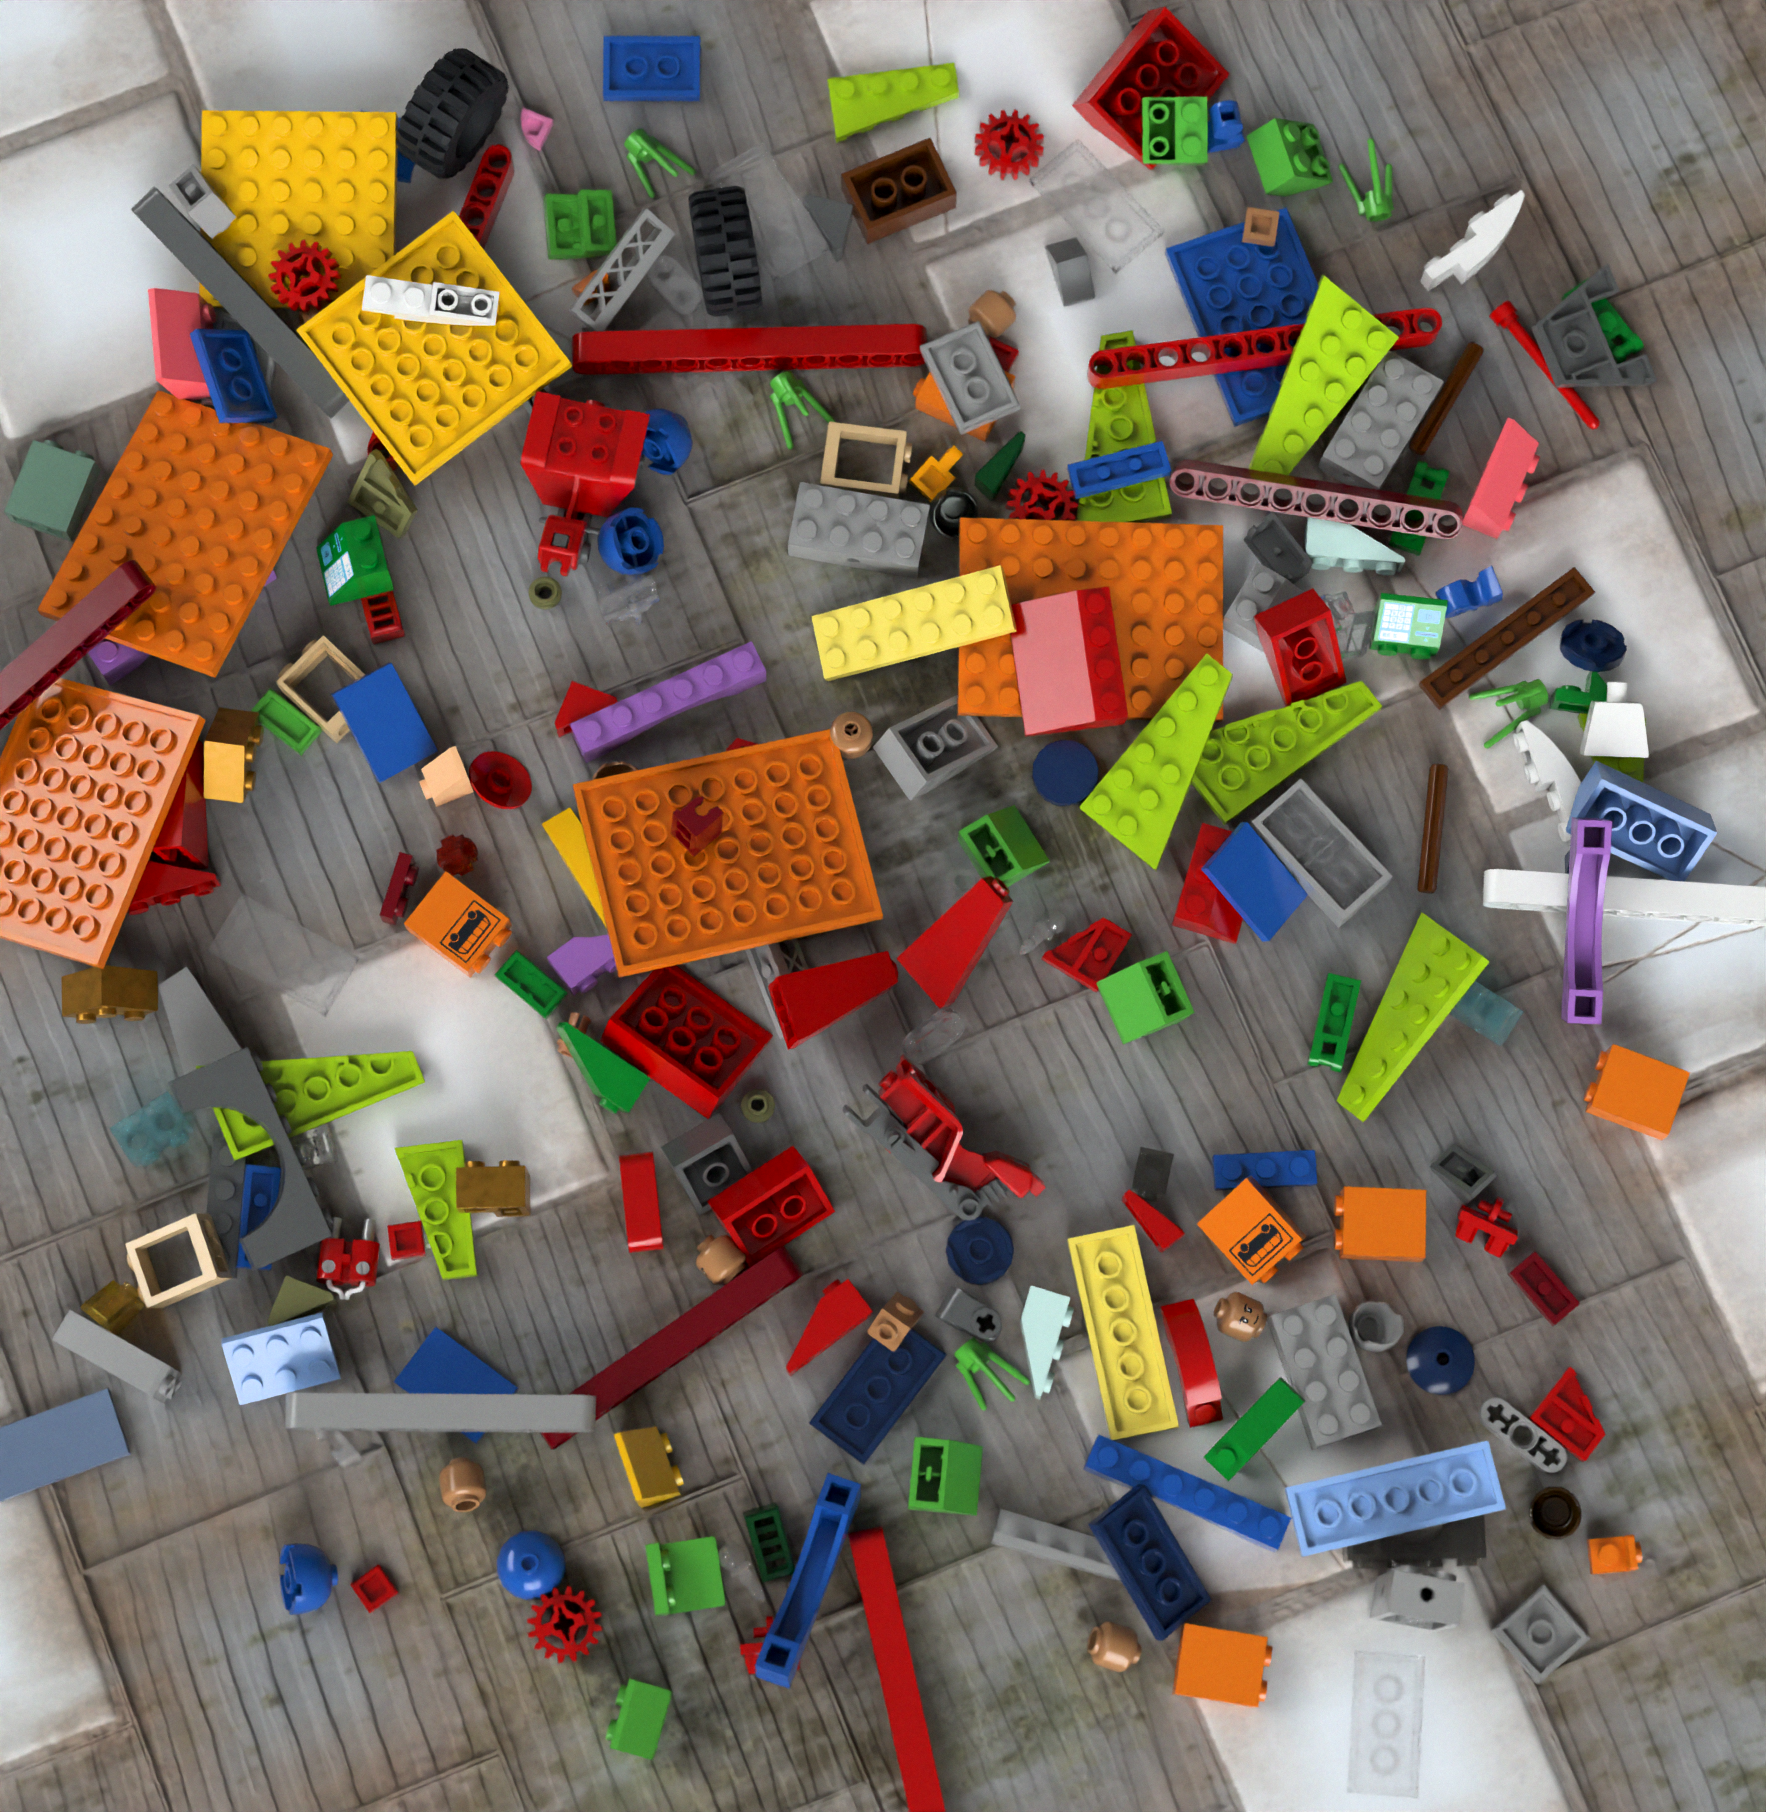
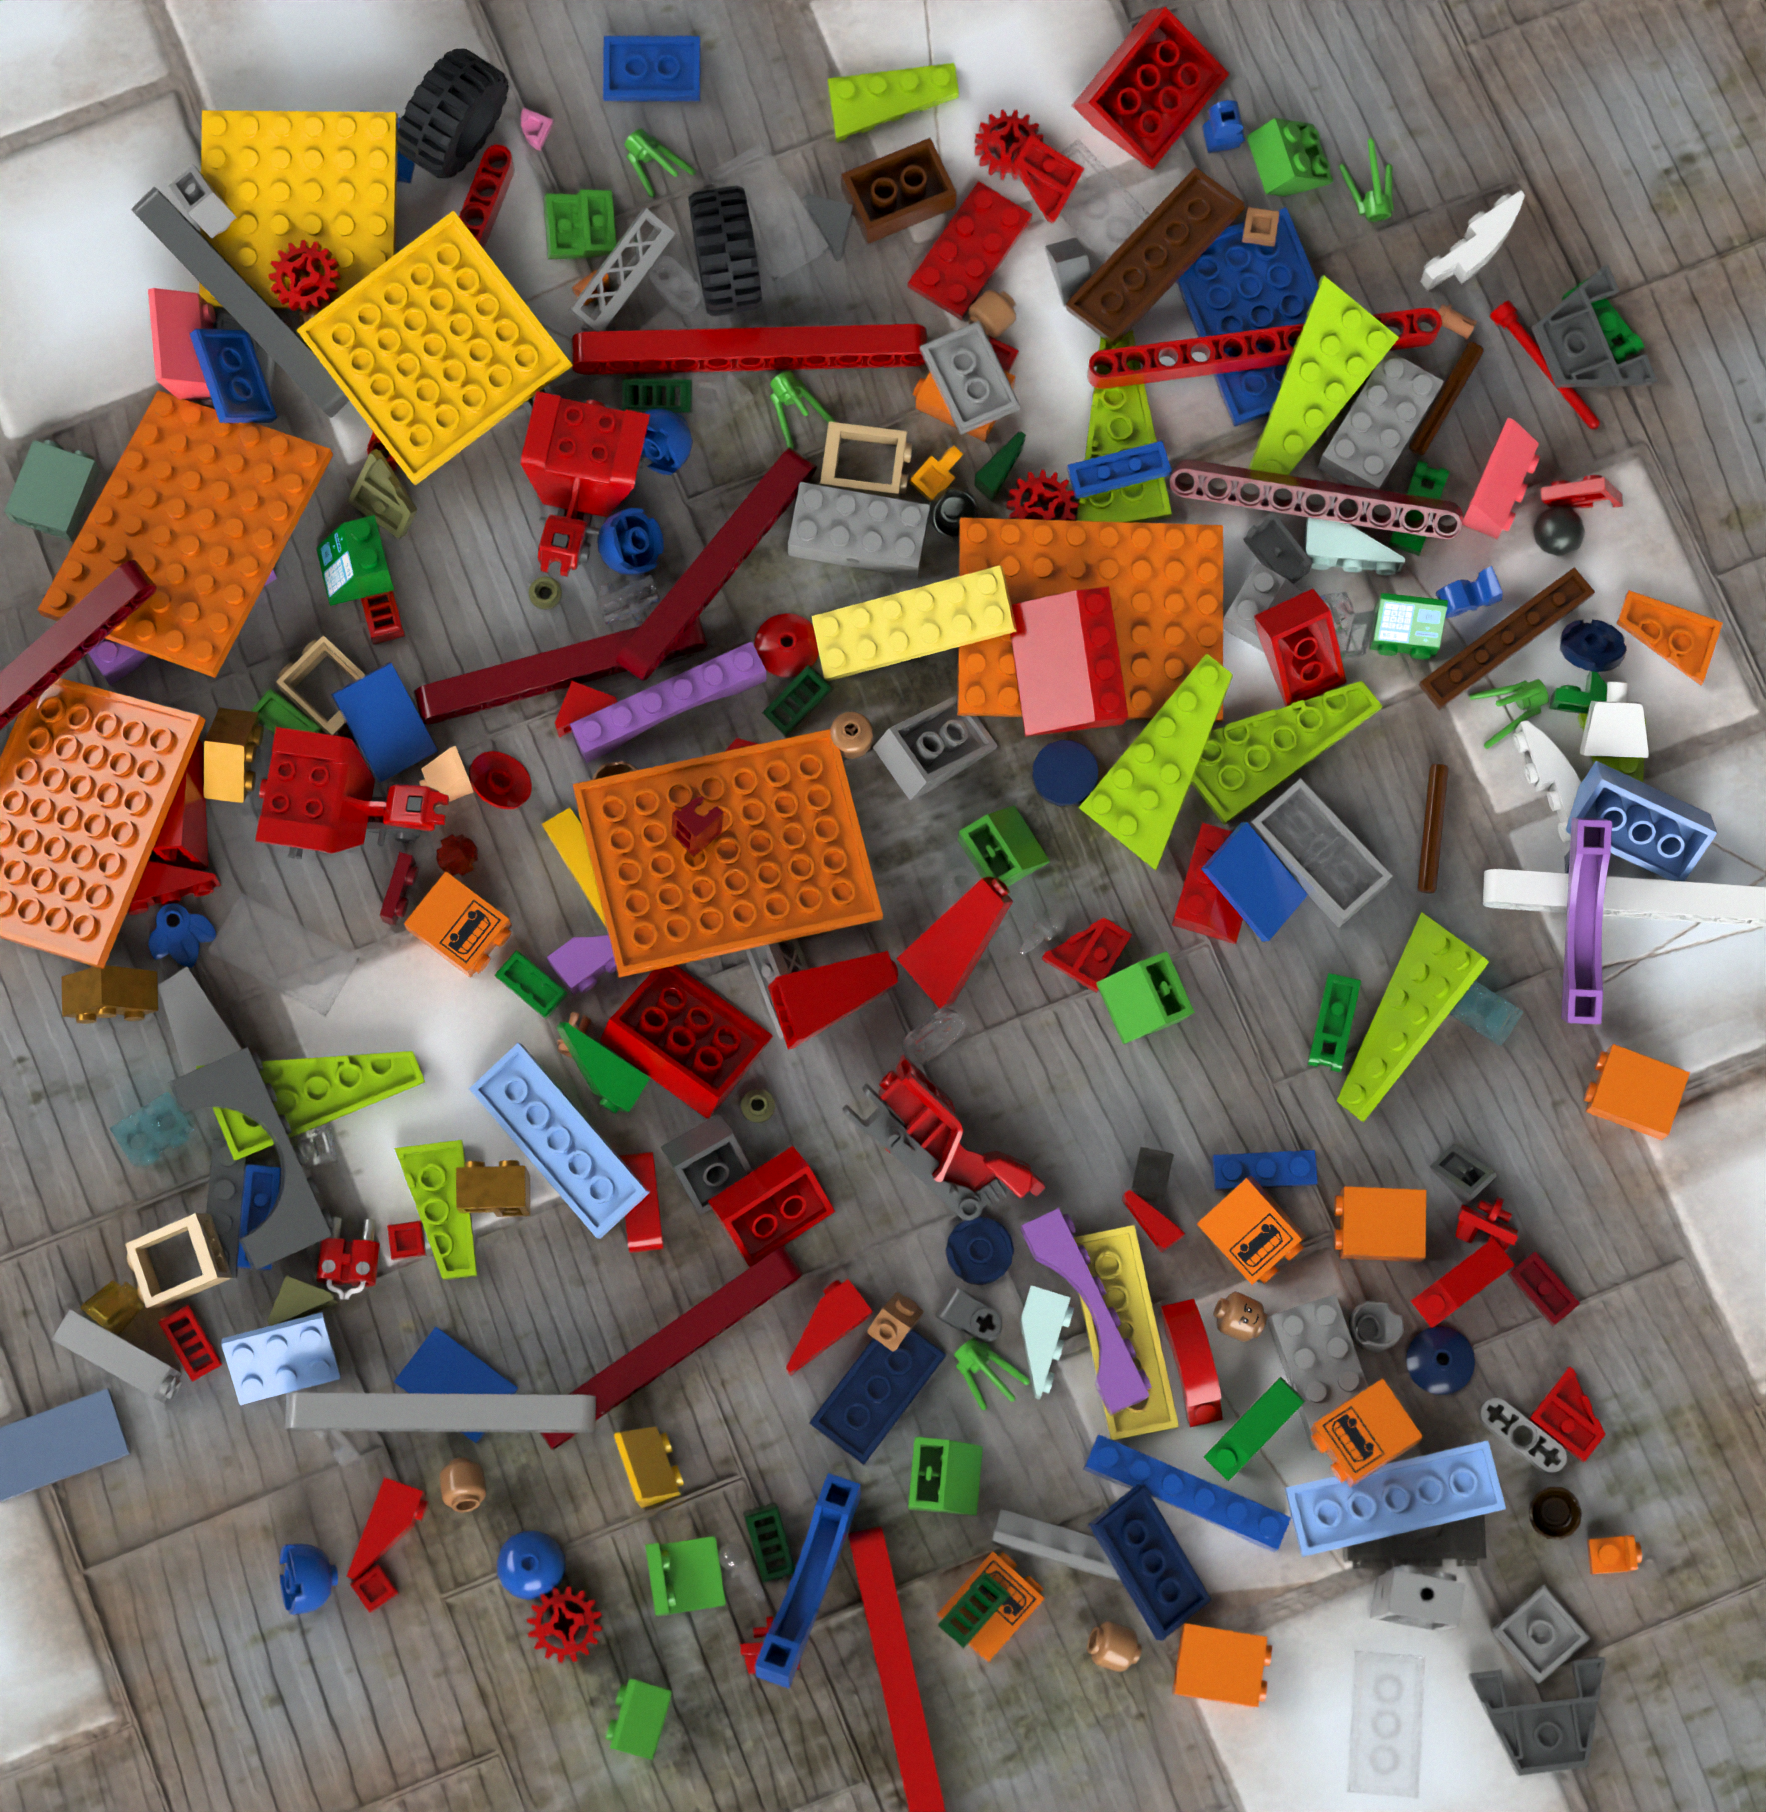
white slope [362,275,499,326] -> none
medium nougat head [695,1235,746,1285] -> none
bright green slope [1142,97,1208,166] -> none
none -> blue plate [148,903,217,968]
none -> red slope [158,1304,223,1382]
none -> red piece [254,727,449,859]
none -> red slope [346,1477,429,1580]
none -> dark red beam [414,616,708,725]
none -> light blue plate [469,1043,650,1239]
none -> dark red beam [616,447,817,681]
none -> dark green slope [622,379,692,413]
none -> red dish [754,613,819,678]
none -> dark green slope [762,665,834,736]
none -> red plate [908,181,1032,321]
none -> orange brick [936,1551,1045,1663]
none -> dark green slope [937,1571,1010,1649]
none -> red wing [1012,135,1085,224]
none -> medium lavender arch [1020,1208,1152,1416]
none -> reddish brown plate [1065,167,1245,347]
none -> orange brick [1310,1378,1423,1488]
none -> red slope [1411,1238,1515,1328]
none -> nougat pin [1438,304,1477,339]
none -> dark grey wing [1468,1657,1605,1776]
none -> pearl dark grey hair [1533,506,1585,556]
none -> wing [1541,475,1623,508]
none -> orange wing [1616,590,1723,686]

